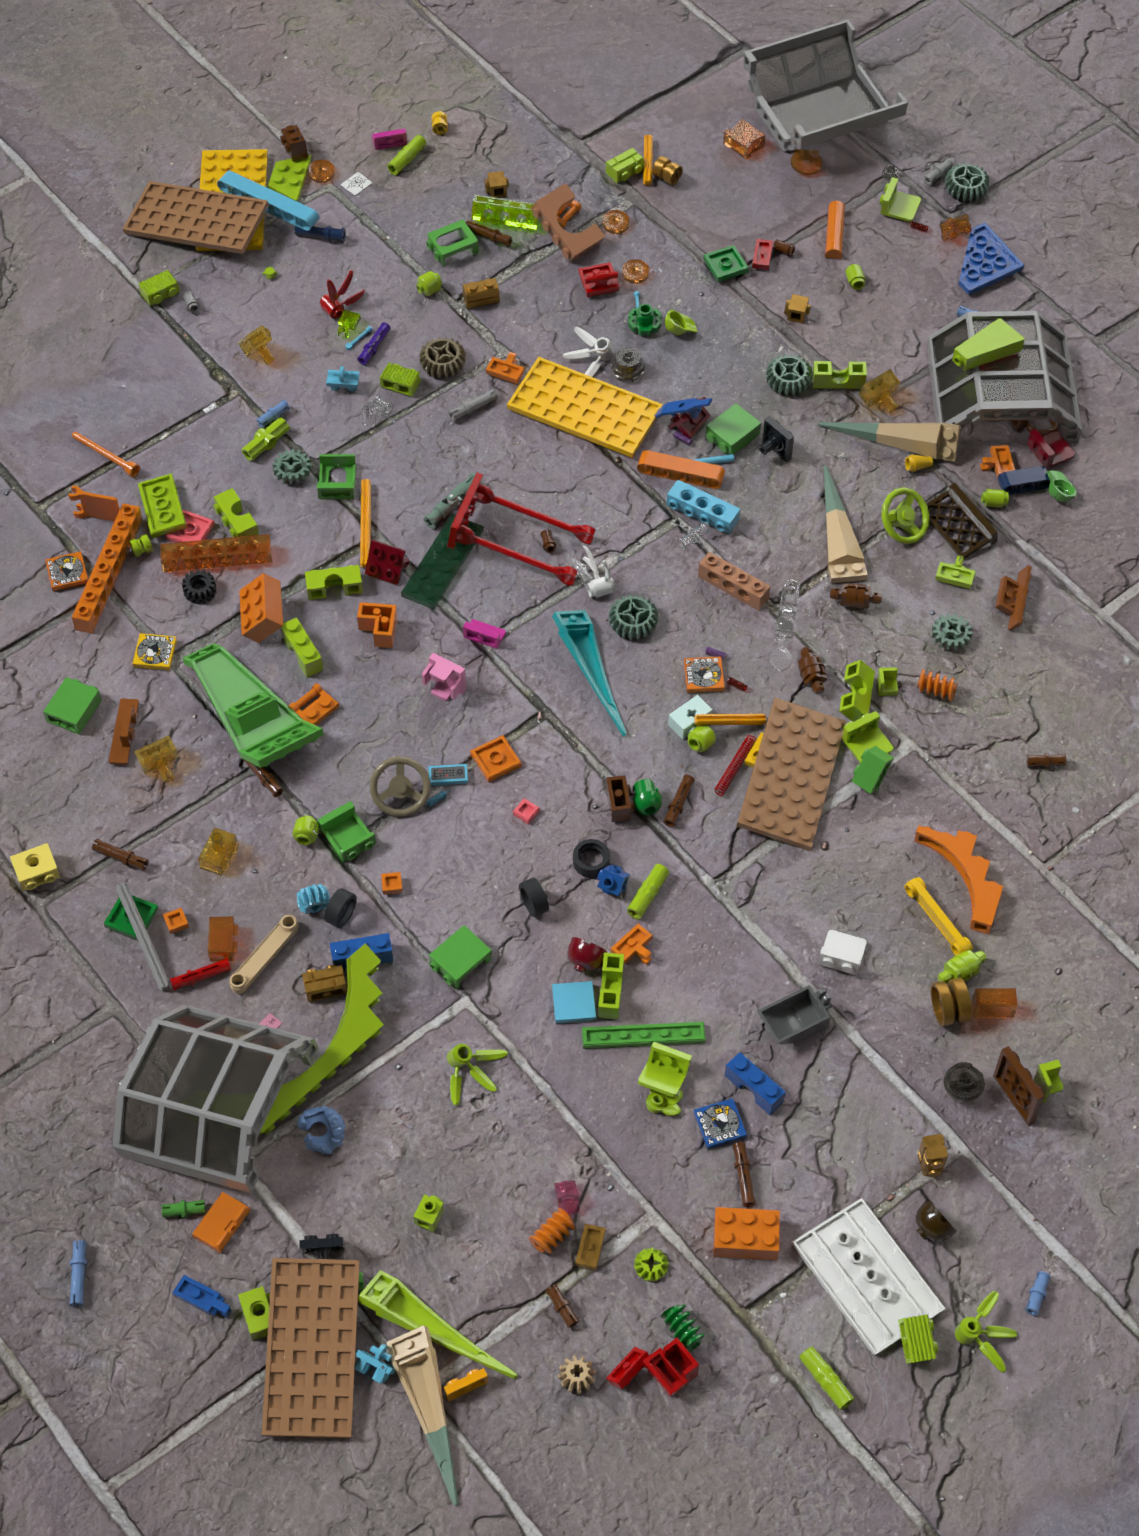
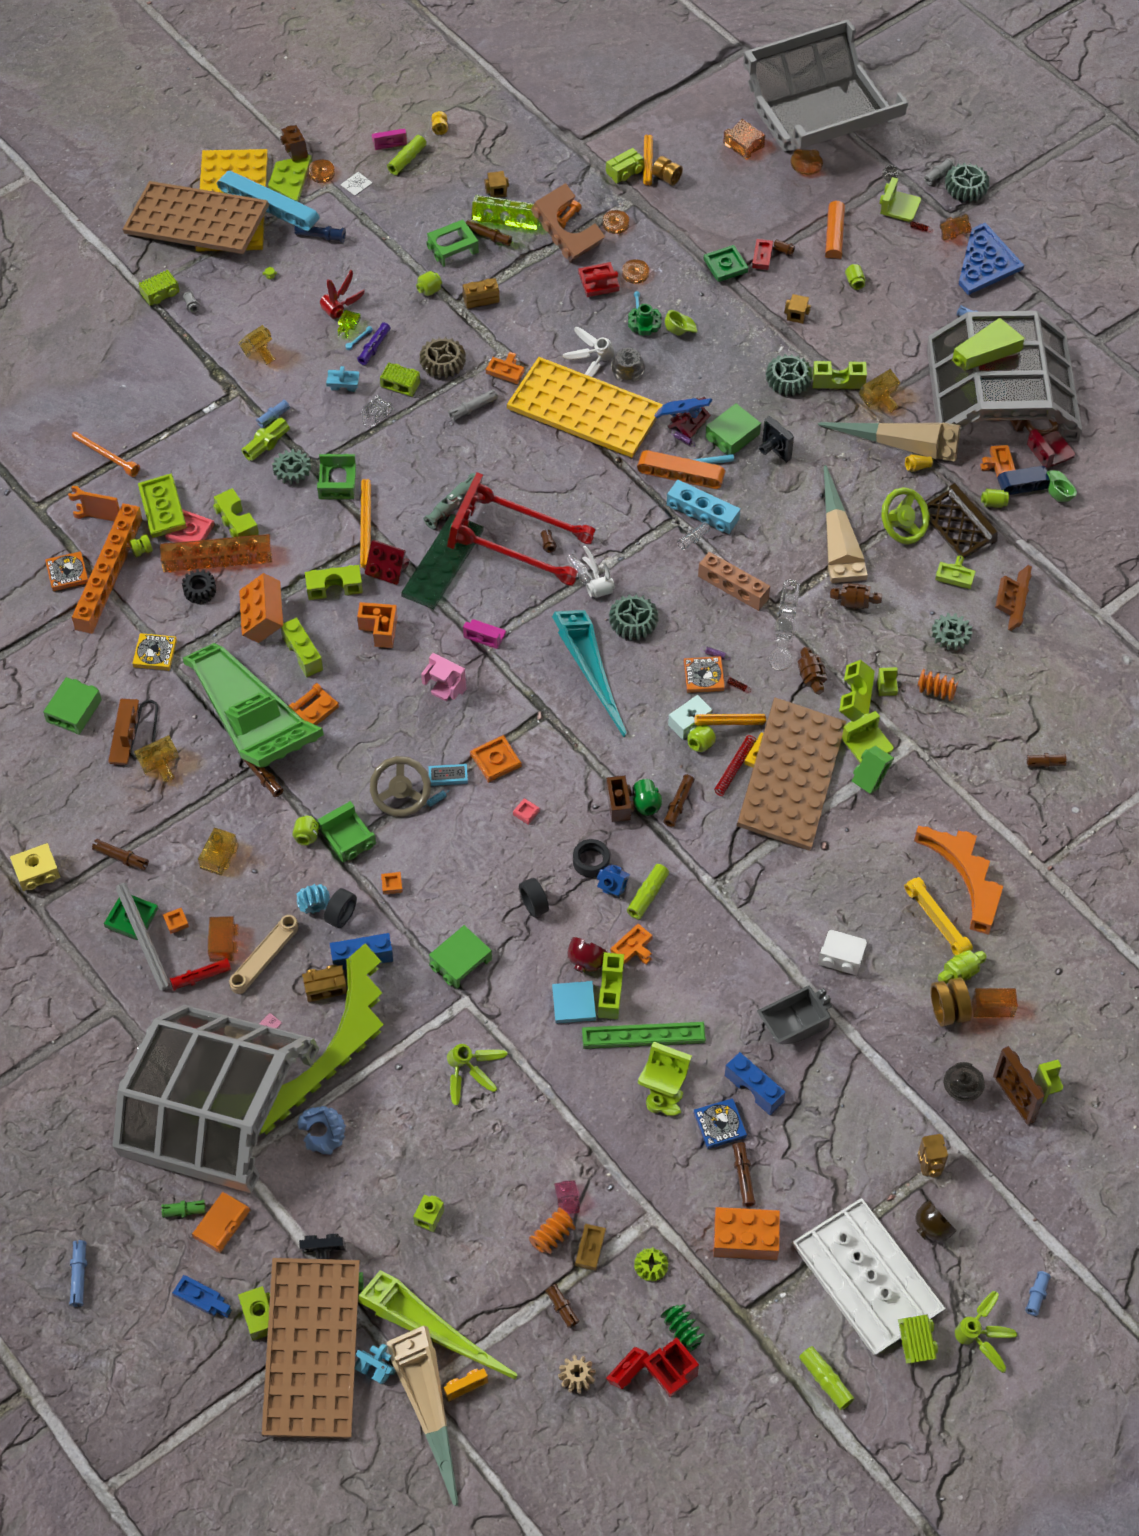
none -> black piece [130,700,158,760]

